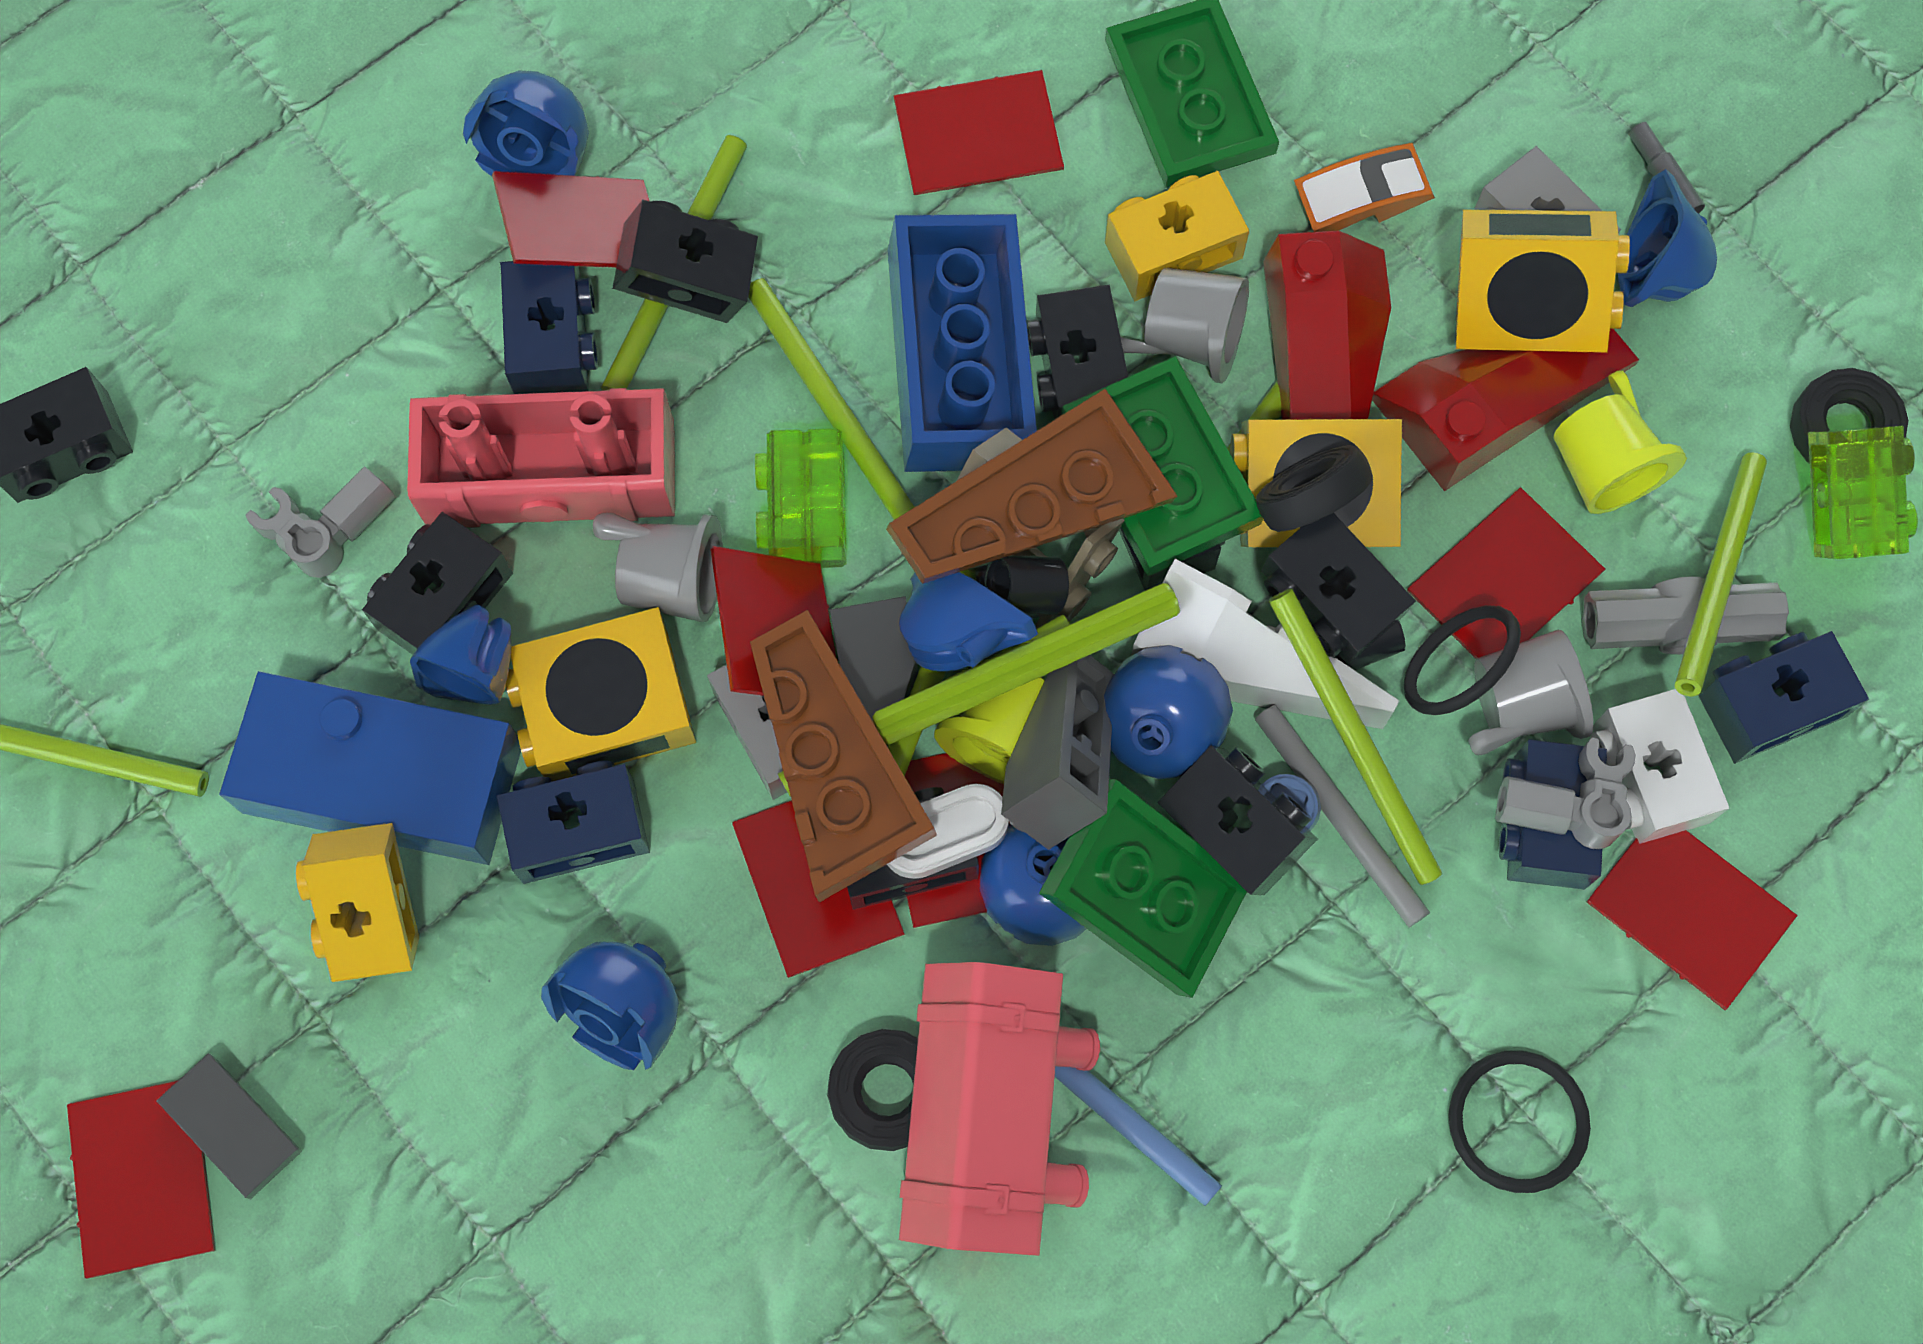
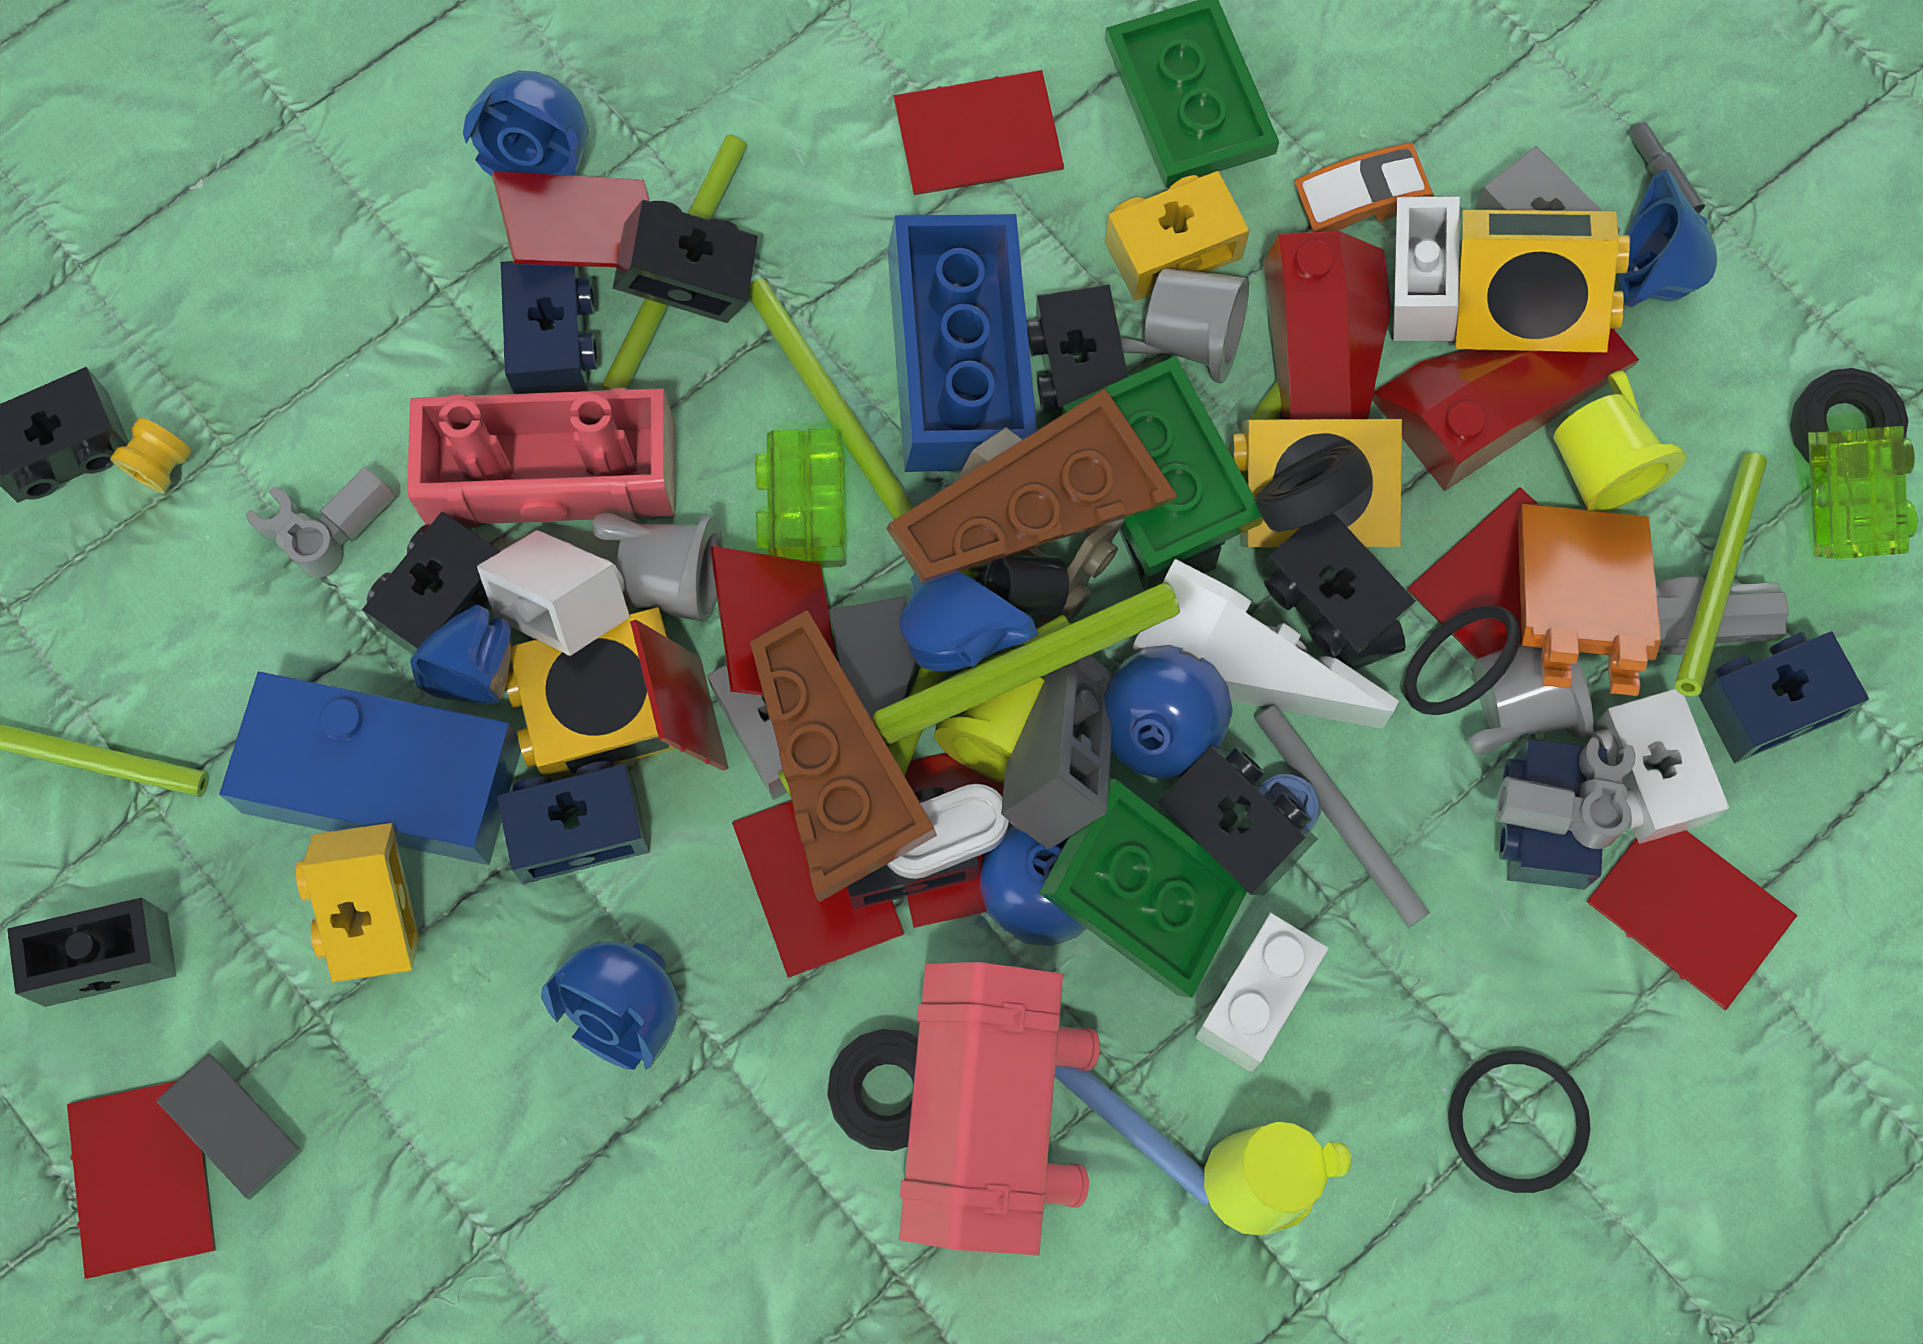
lime piece [1269,589,1442,885] -> none
none -> black brick [7,897,177,1007]
none -> yellow wheel [110,417,193,494]
none -> white brick [477,530,630,656]
none -> red window [630,619,729,771]
none -> white brick [1195,913,1329,1073]
none -> neon yellow hat [1204,1122,1351,1236]
none -> white brick [1393,197,1460,341]
none -> orange tile [1518,504,1661,696]

